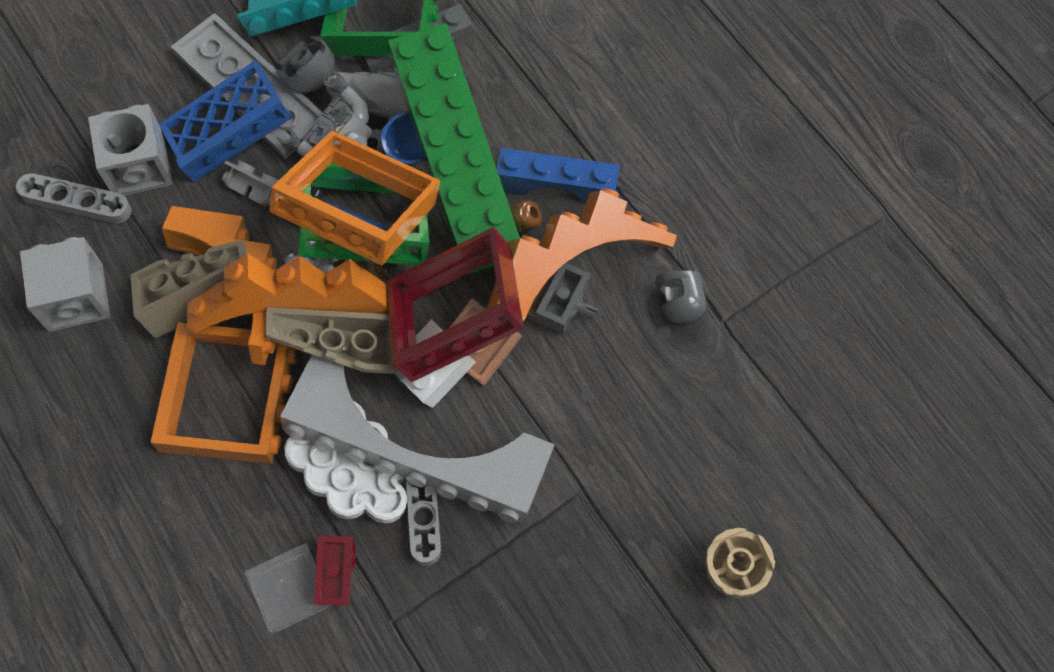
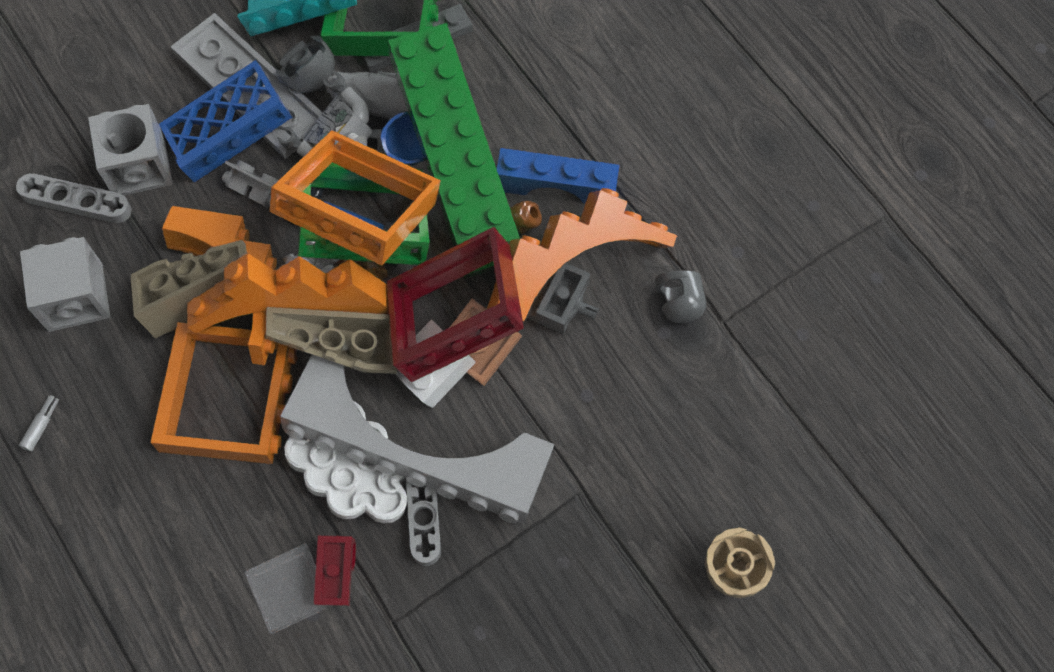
none -> light grey pin [18,395,59,452]

